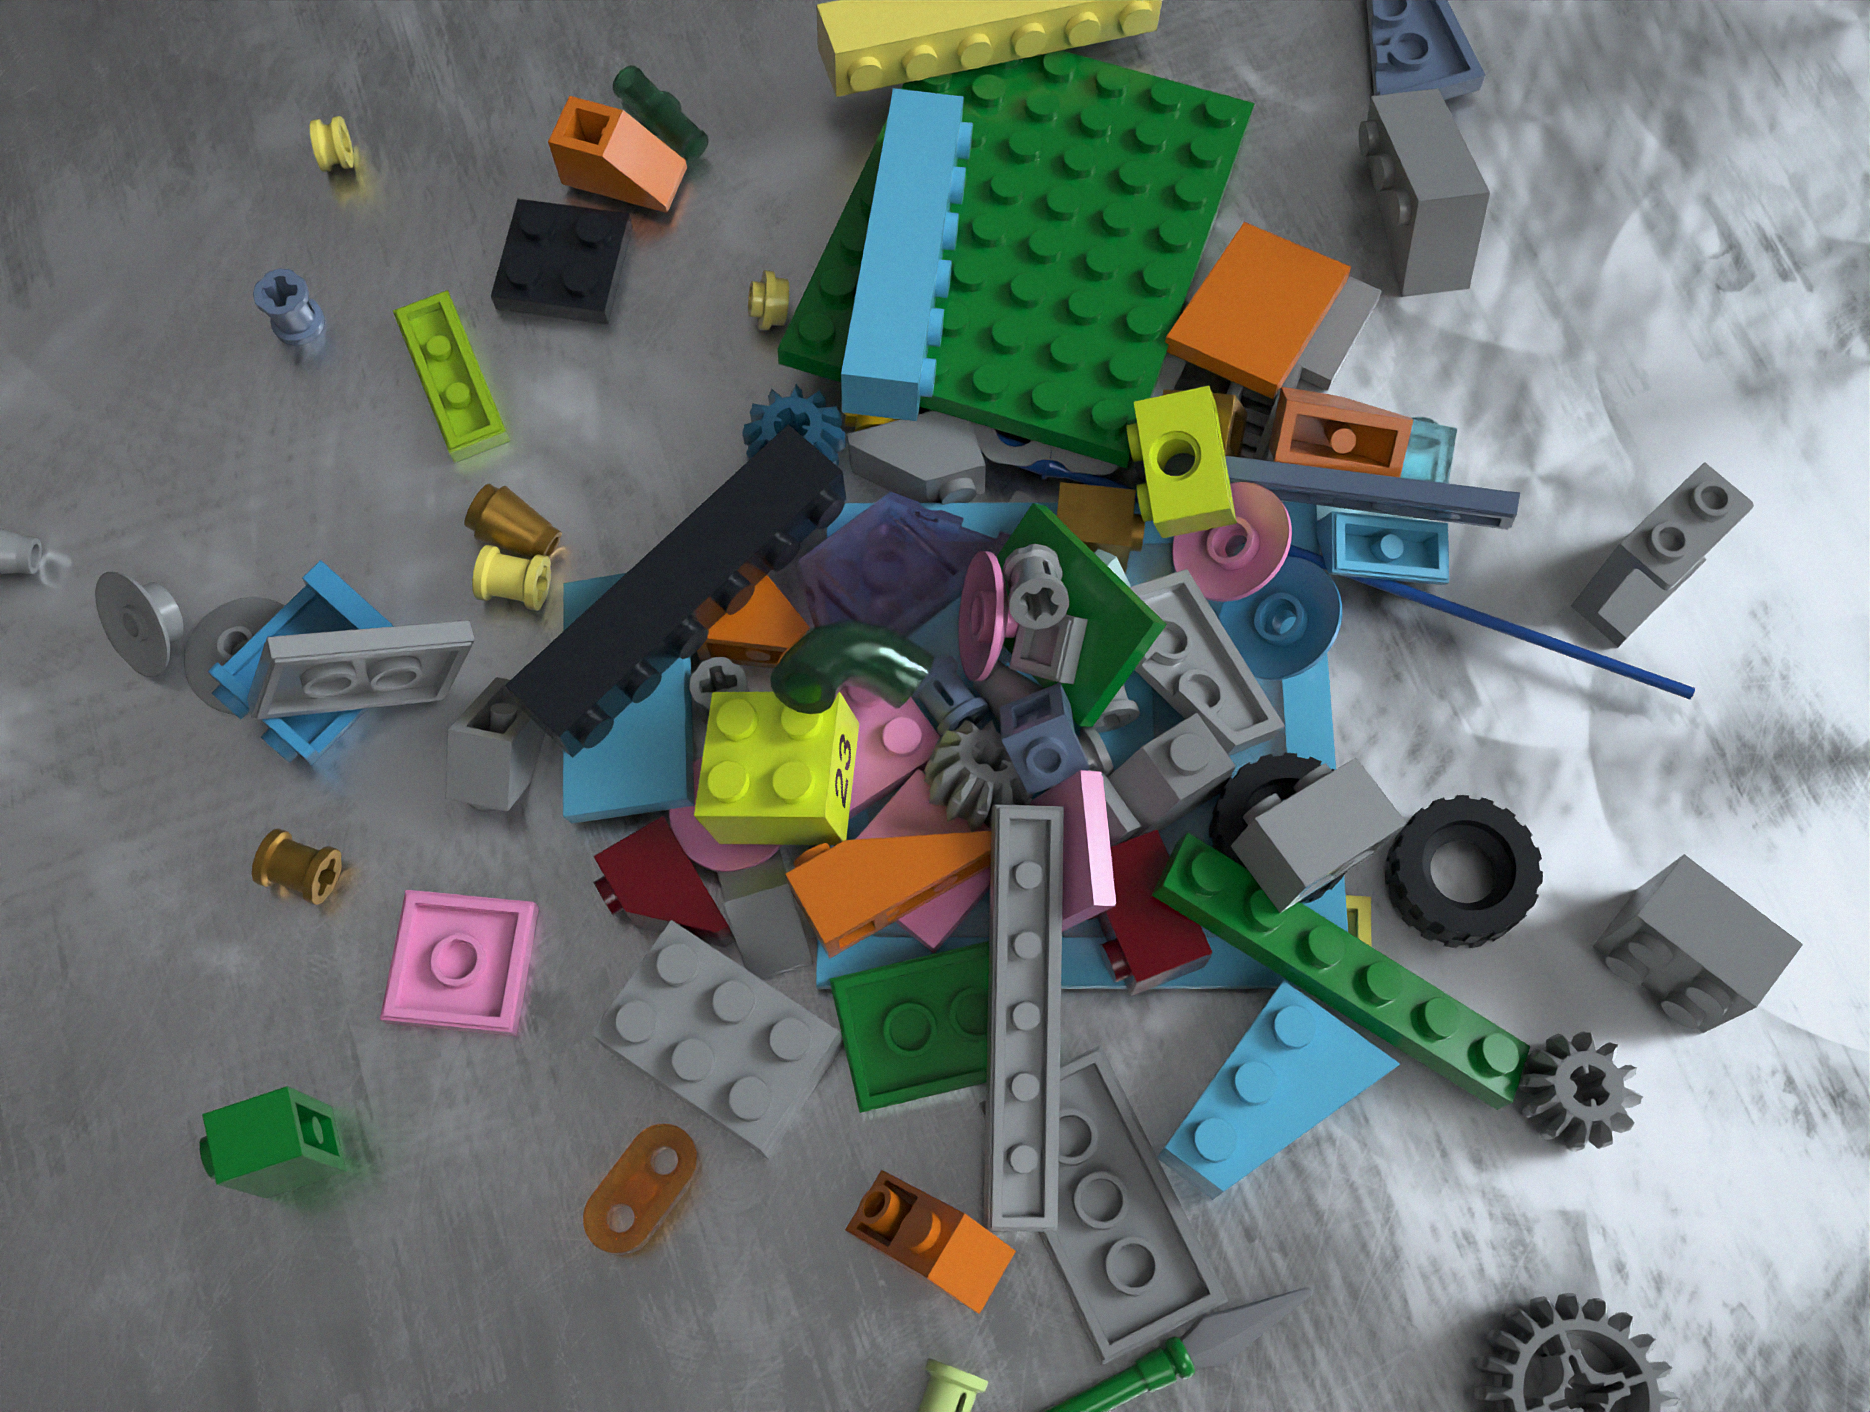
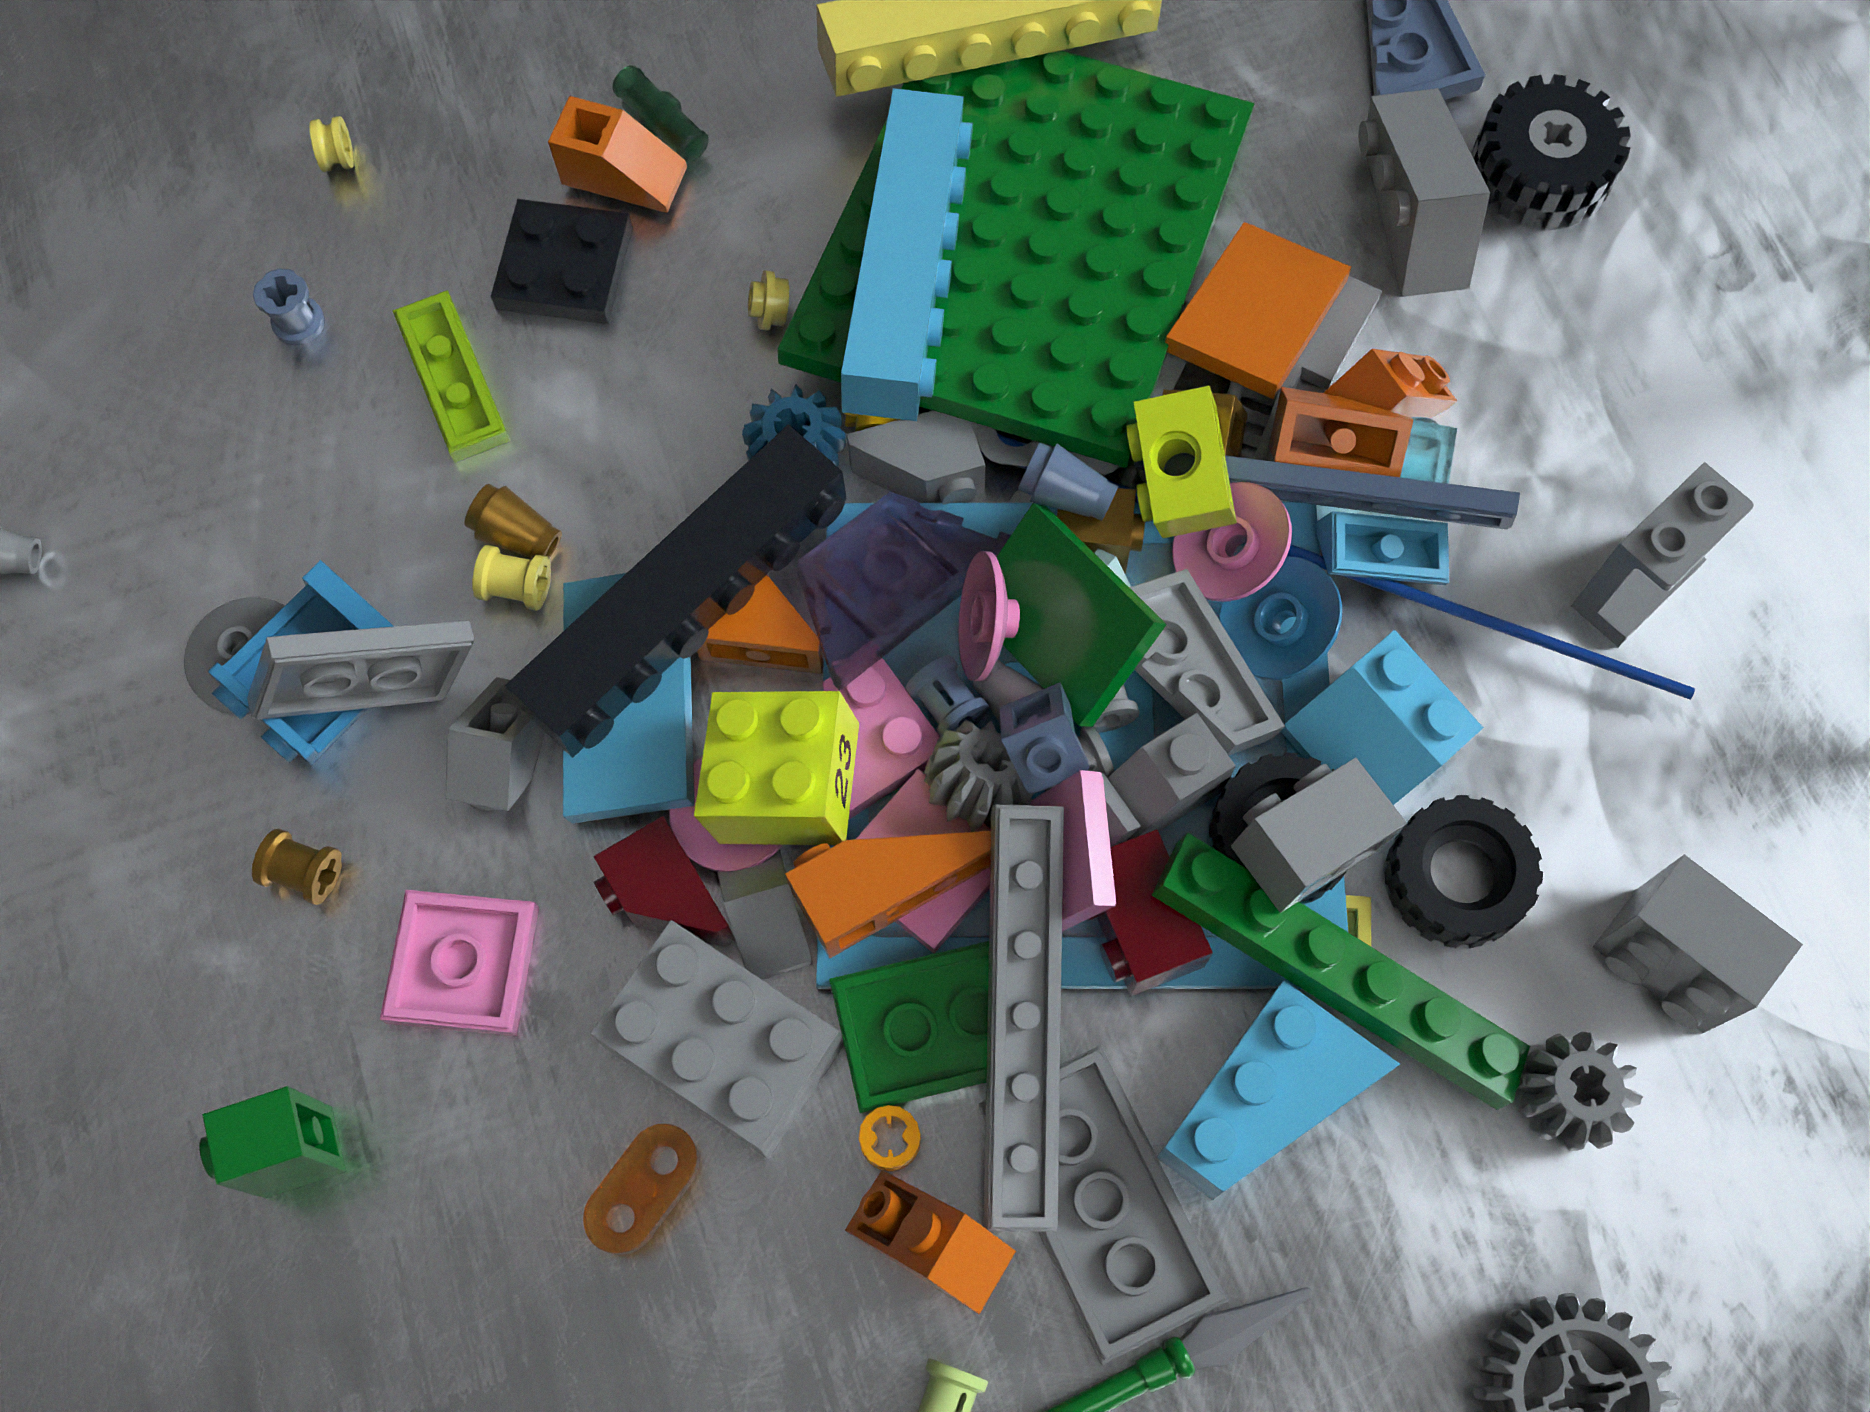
light grey piece [95,572,184,677] -> none
light grey bush [689,657,750,726] -> none
clear green cylinder [770,620,934,714] -> none
light grey bush [1003,544,1069,630] -> none
light grey tile [1009,608,1088,684] -> none
none -> light orange bush [859,1105,921,1172]
none -> sand blue cone [1018,443,1118,521]
none -> medium azure slope [1280,630,1484,805]
none -> orange slope [1324,349,1457,428]
none -> black wheel [1471,74,1631,229]

